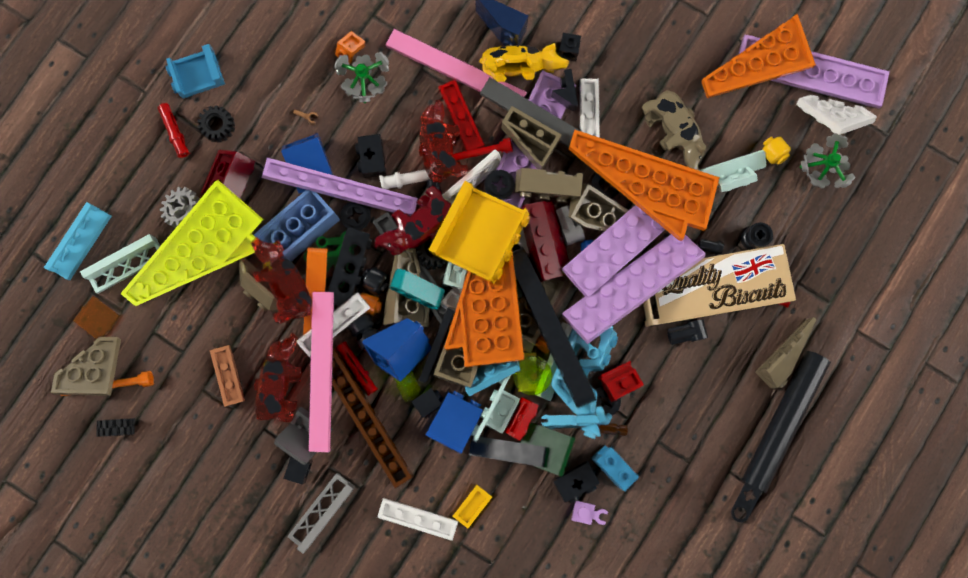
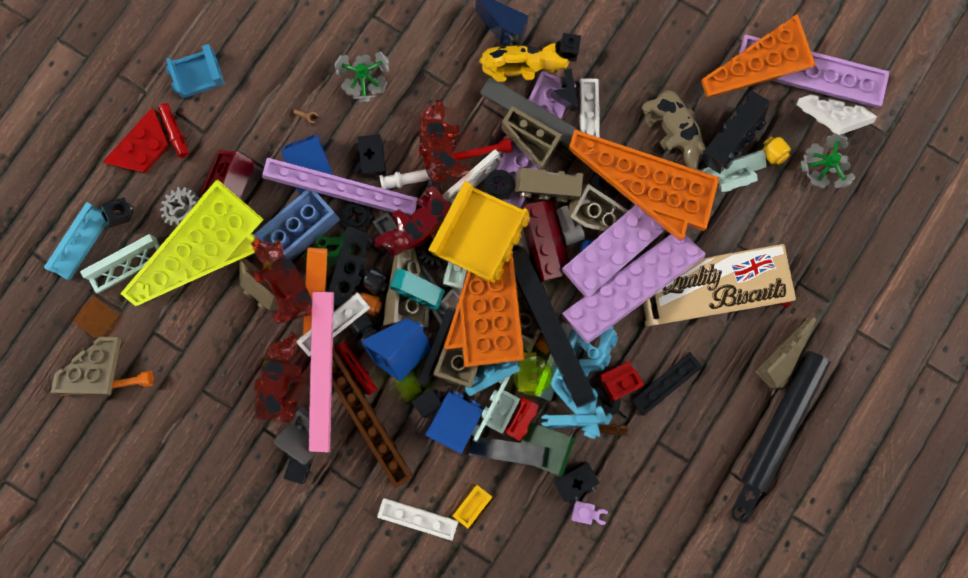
black tyre [96,418,135,437] -> none
black tyre [197,105,235,143] -> none
nougat plate [210,345,245,407] -> none
light grey fence [287,473,355,553] -> none
orange bracket [335,31,366,65] -> none
bright pink tile [386,29,527,98] -> none
red tile [438,80,485,151] -> none
dark azure panel [591,445,638,491] -> none
black piece [667,319,708,345] -> none
black pin [699,238,724,255] -> none
black wheel [741,222,773,250] -> none
none -> black brick [100,197,134,228]
none -> red wing [103,108,170,174]
none -> black tile [630,352,702,416]
none -> black wedge [701,90,770,174]

